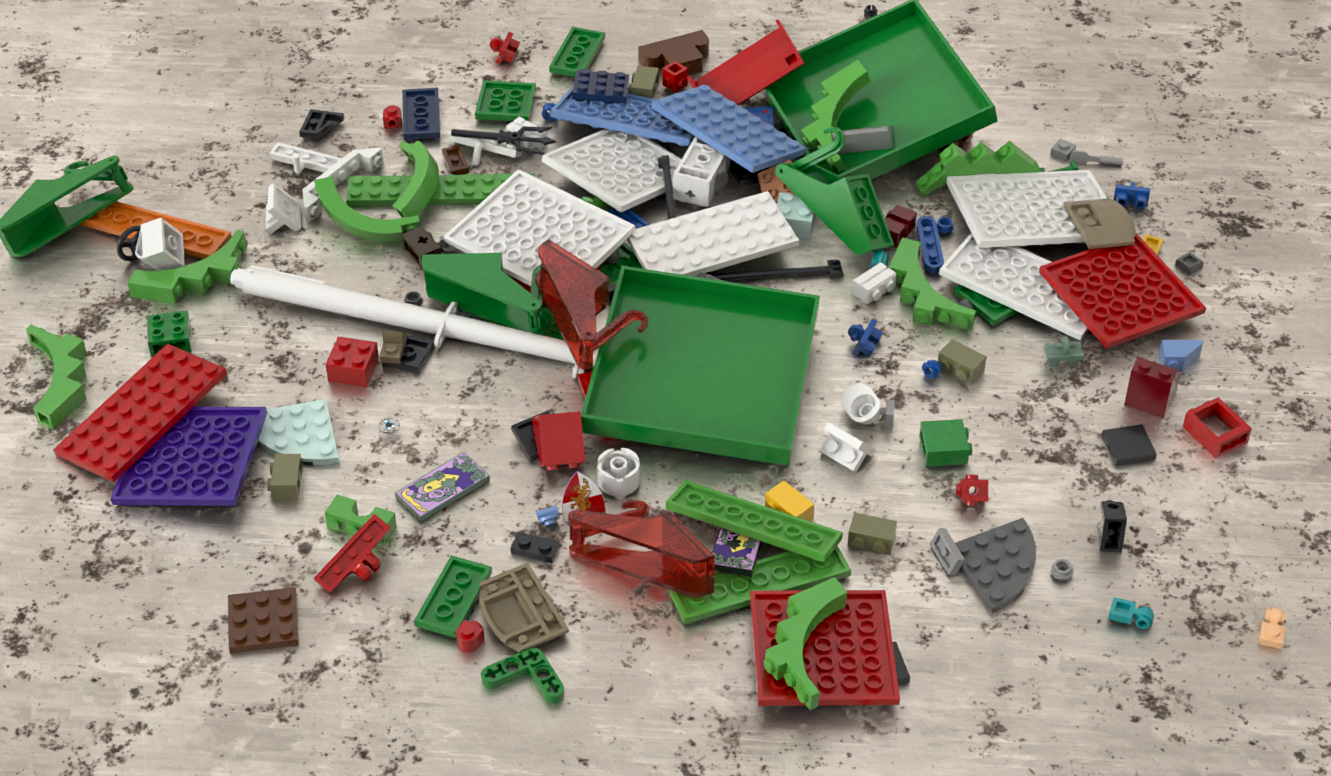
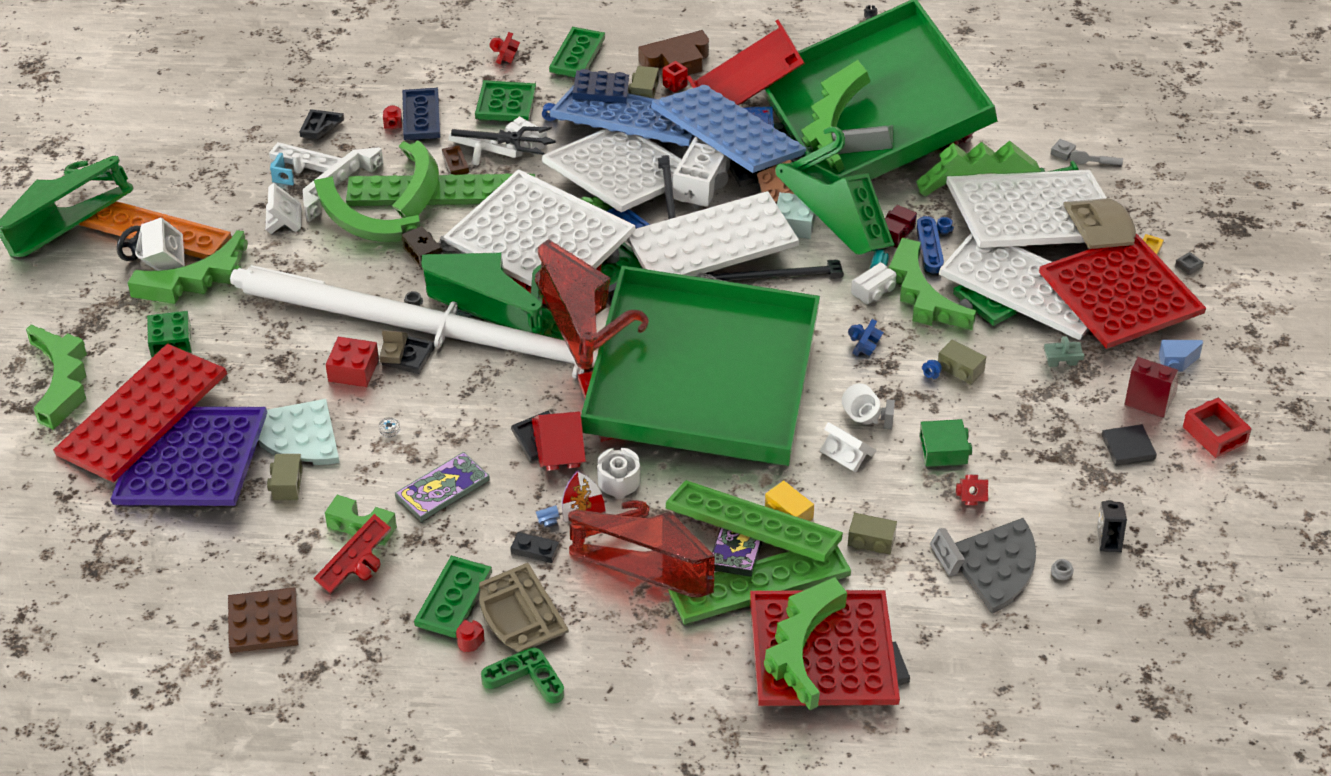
teal plate [1108,597,1154,629] -> none
blue hips [1113,182,1150,210] -> none
light nougat plate [1258,606,1285,649] -> none
none -> medium azure bracket [270,152,294,185]

